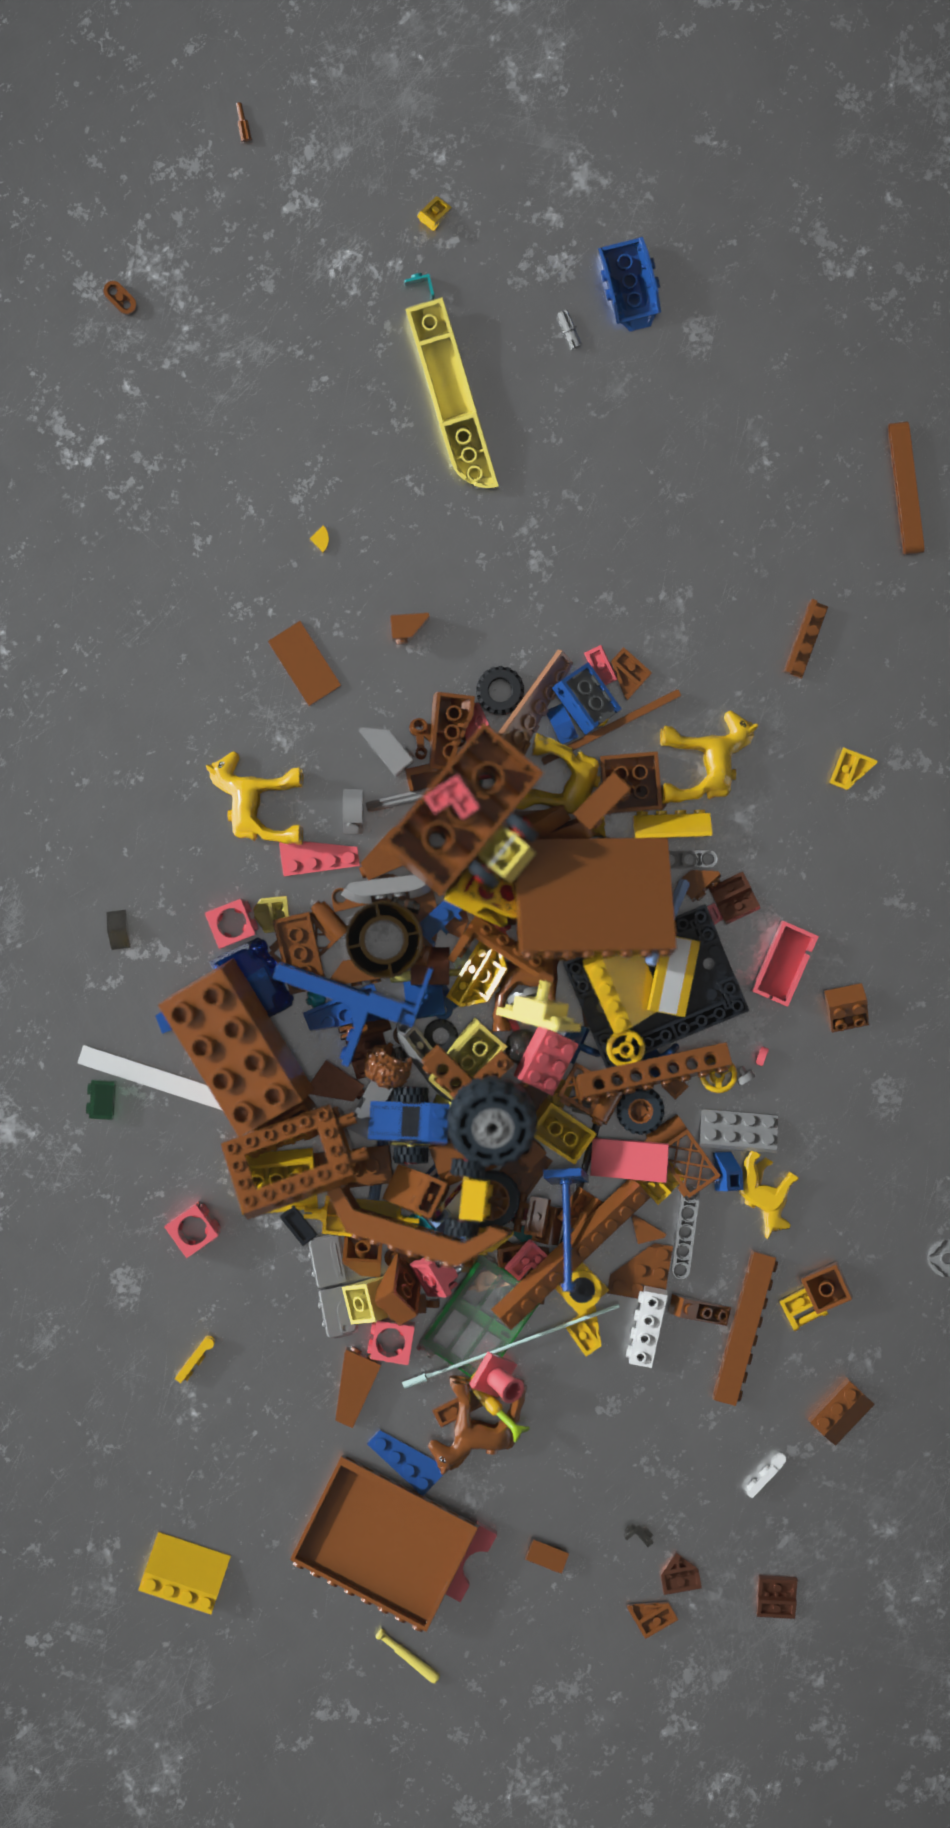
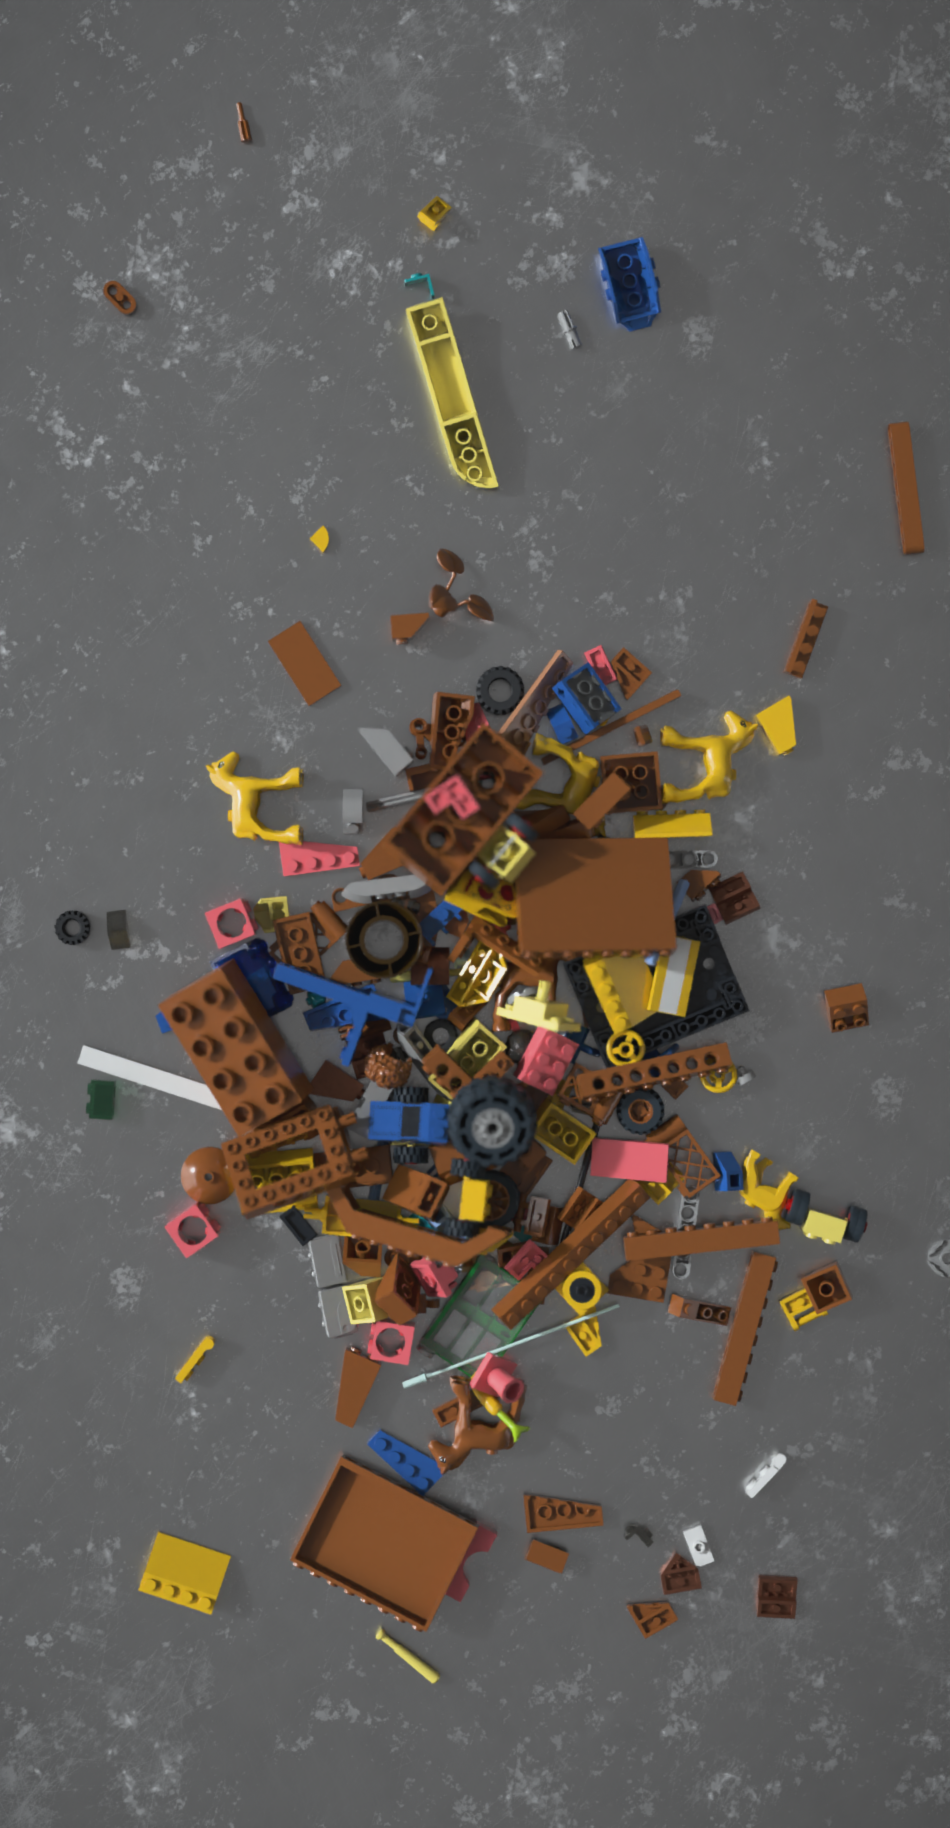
sticker [436,1178,465,1218] -> none
blue tile [543,1168,589,1292] -> none
white brick [626,1286,668,1368] -> none
light grey plate [700,1109,778,1153] -> none
coral piece [751,921,819,1007] -> none
coral tile [756,1047,769,1067] -> none
dark orange slope [808,1378,875,1446] -> none
yellow wing [829,747,878,790] -> none
none -> black tyre [54,910,91,945]
none -> dark orange dish [181,1147,235,1204]
none -> dark orange plant [430,548,494,621]
none -> dark orange plate [447,1002,488,1032]
none -> dark orange wing [523,1494,604,1533]
none -> dark orange brick [623,1216,780,1261]
none -> dark orange slope [633,725,653,747]
none -> white plate [683,1524,714,1568]
none -> yellow slope [755,695,796,756]
none -> brick [785,1189,868,1245]

